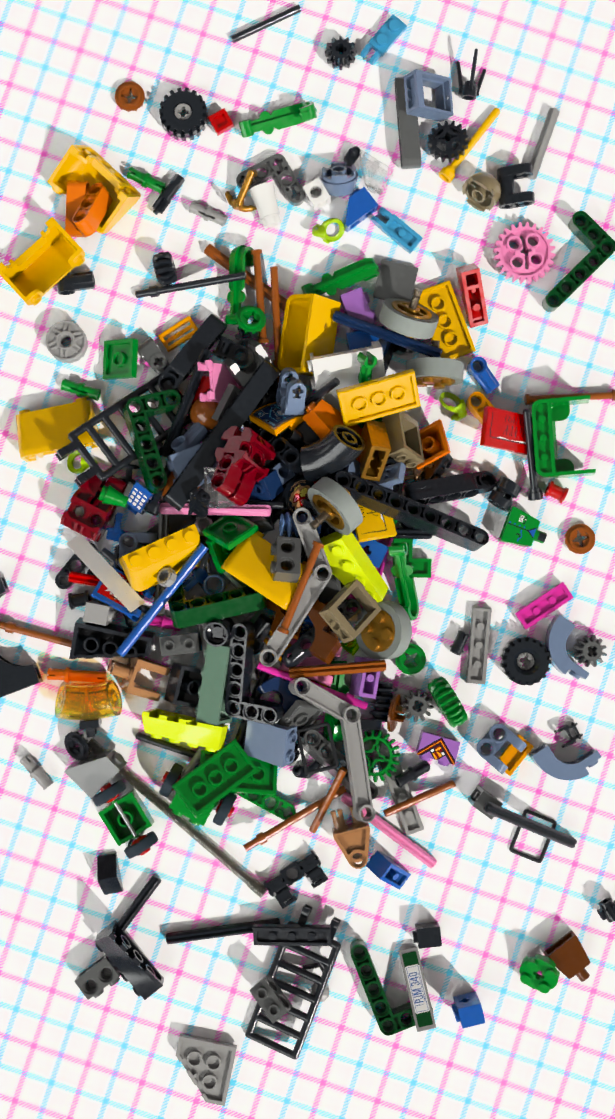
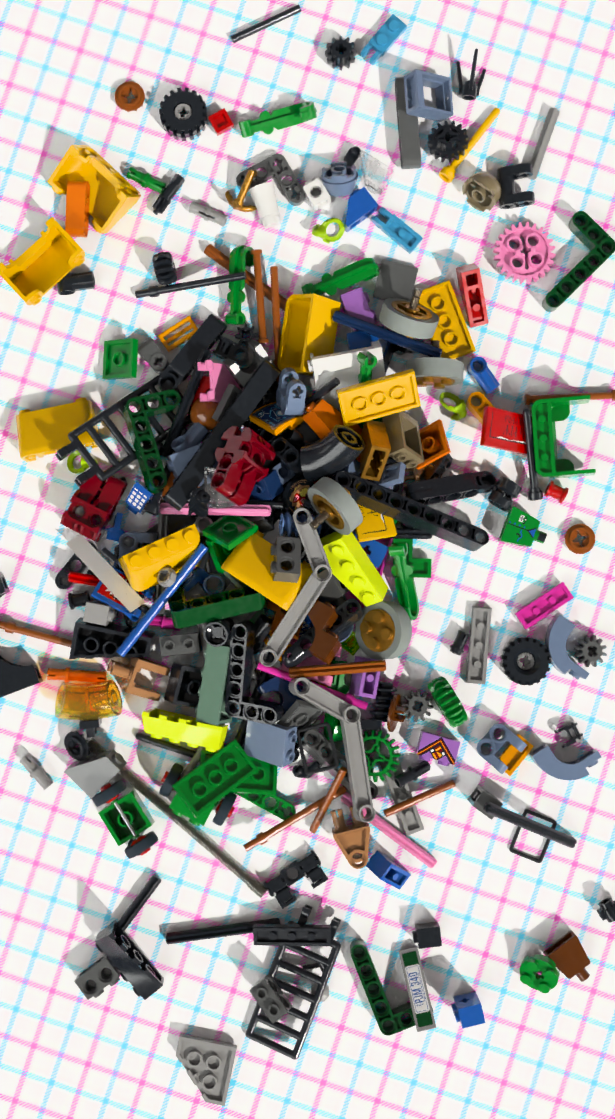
light grey wheel [45,321,88,364] -> none
green pin [61,378,101,401] -> none
orange beam [72,182,113,237] -> none
black slope [97,853,124,895] -> none
green cone [98,485,129,508] -> none
black piece [122,464,139,485] -> none
green gear [235,305,266,334] -> none
dark orange bar [277,540,324,635] -> none
dark tan window [319,579,382,643] -> none
green gear [395,644,426,675] -> none

